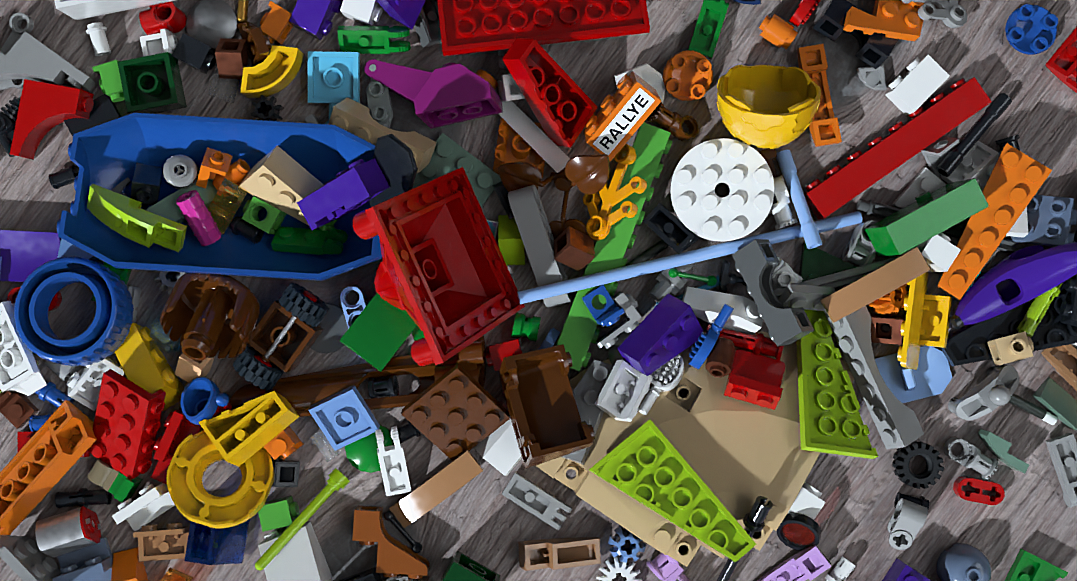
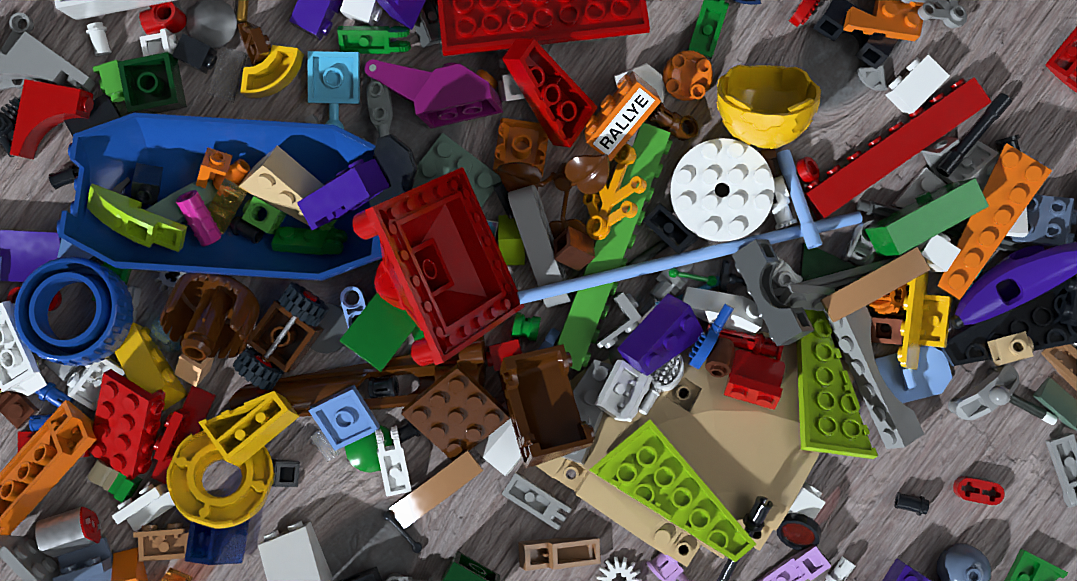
black pin [55,488,112,508] -> none
light grey head [163,154,199,190] -> none
blue piece [181,377,232,425] -> none
copper brick [215,38,248,79] -> none
black gear [251,95,284,121] -> none
lime piece [255,468,350,571] -> none
bright green brick [258,496,300,532] -> none
orange brick [260,1,293,45] -> none
orange brick [264,426,304,460] -> none
tan arch [329,98,437,174] -> none
dark orange arch [352,505,430,579] -> none
white sticker [499,101,570,173] -> none
blue bracket [582,285,625,327] -> none
medium blue piece [608,526,646,563] -> none
orange brick [758,13,798,50] -> none
orange slope [798,44,842,147] -> none
light grey piece [887,498,928,550] -> none
black tyre [892,441,944,489] -> none
light grey connector [944,437,998,479] -> none
sand green slope [978,429,1029,474] -> none
blue dish [1005,4,1058,55] -> none
lime pin [1016,283,1063,337] -> none
none -> red tile [796,156,820,183]

